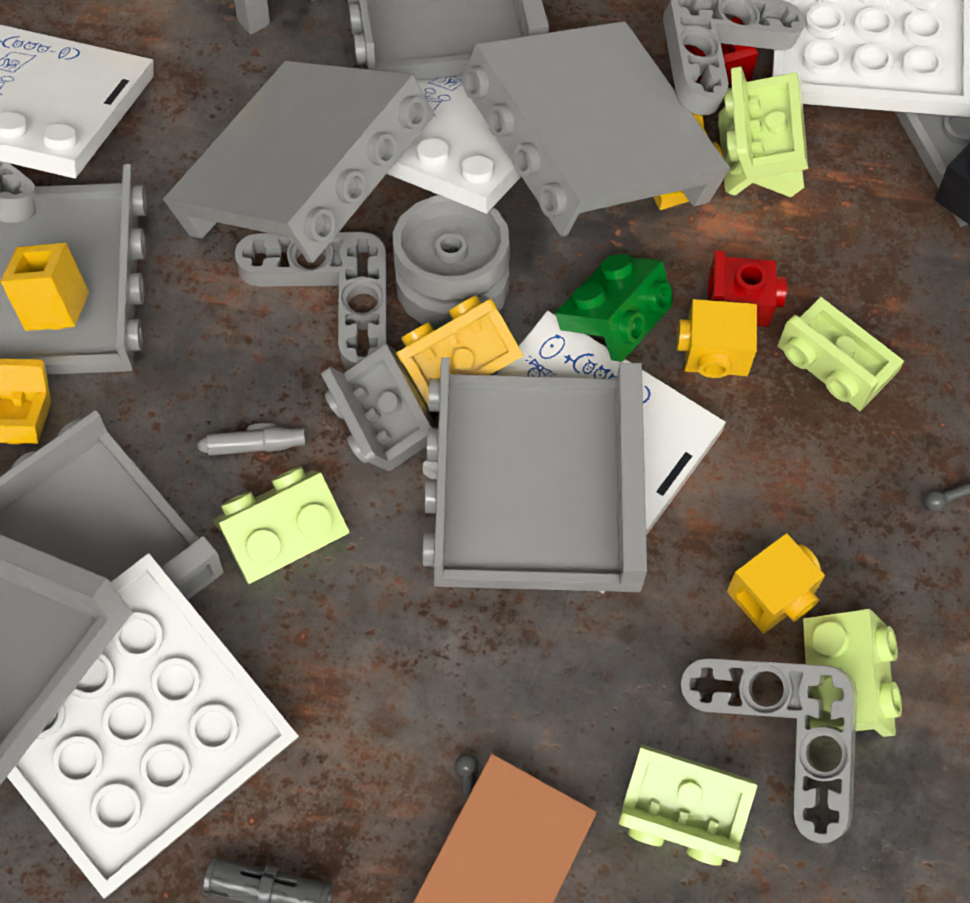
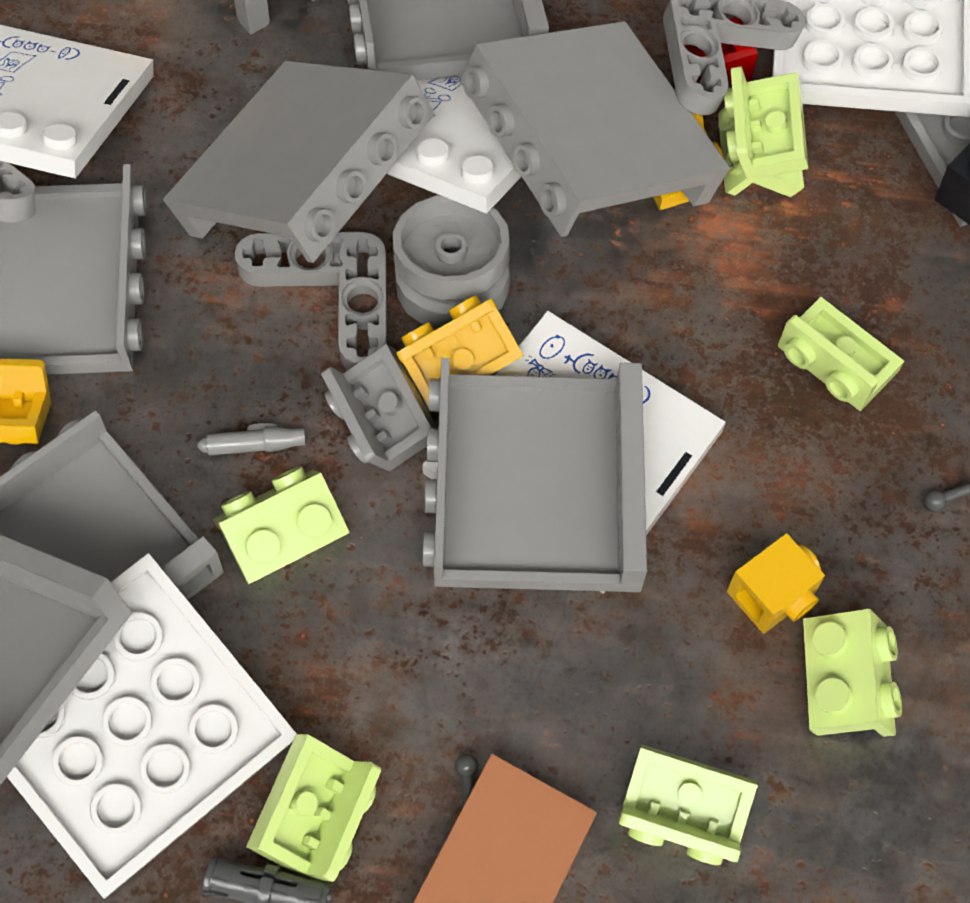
yellow brick [0,242,89,331] -> none
green bracket [555,254,673,362] -> none
yellow brick [676,299,757,378] -> none
light grey beam [681,658,857,843] -> none
red brick [707,250,787,327] -> none
none -> yellowish green bracket [246,734,381,882]

